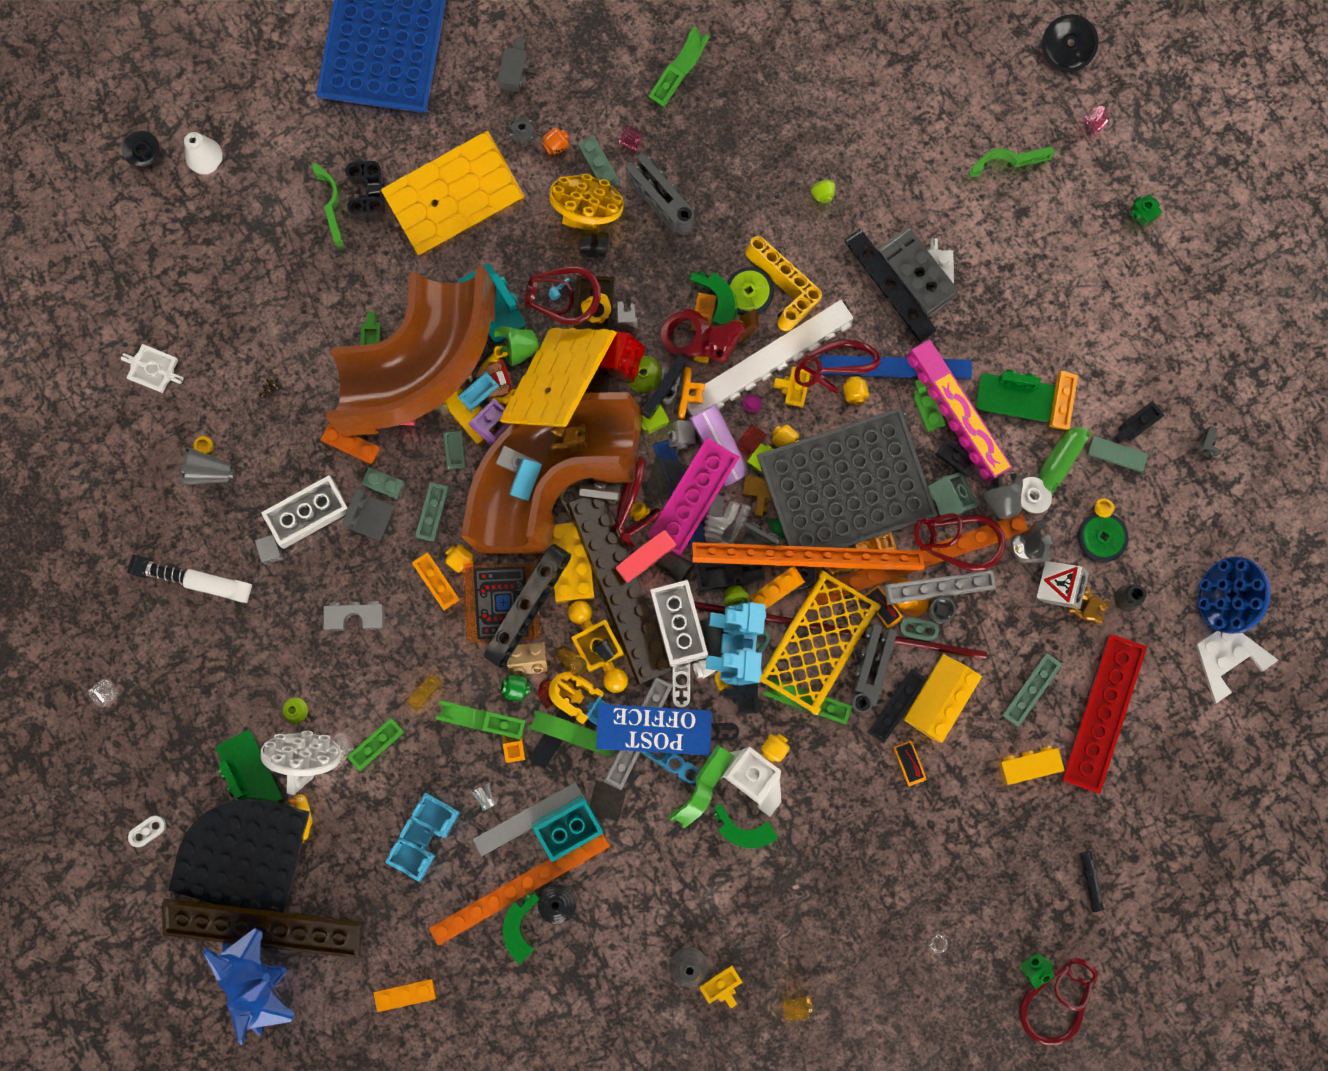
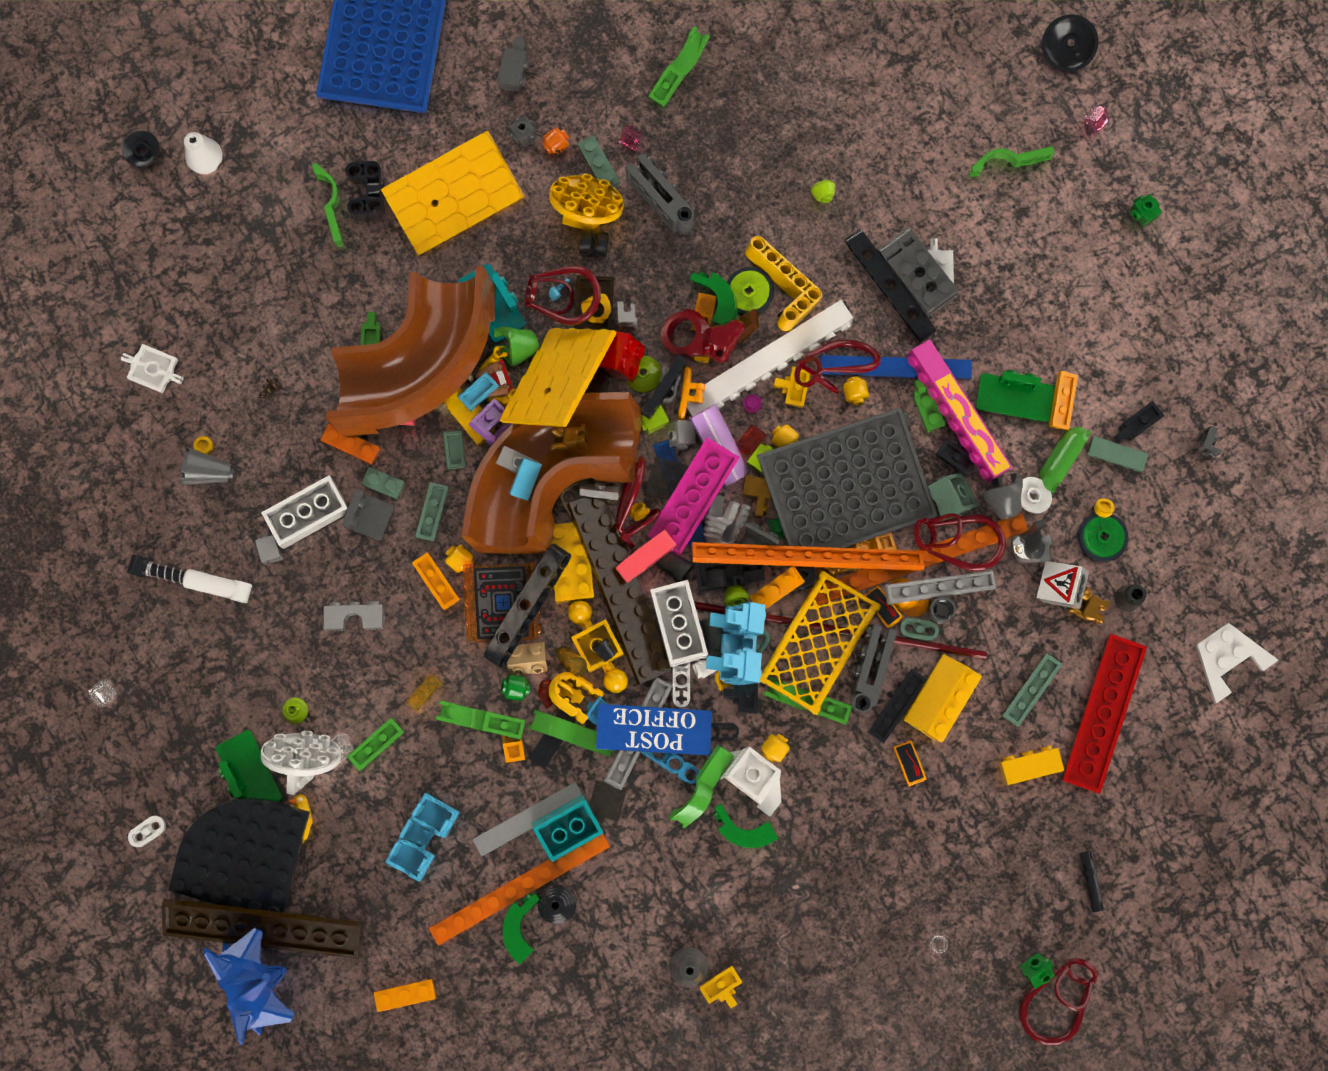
flat silver piece [471,783,496,813] -> none
clear yellow brick [782,996,812,1022] -> none
blue bracket [1198,556,1271,634] -> none

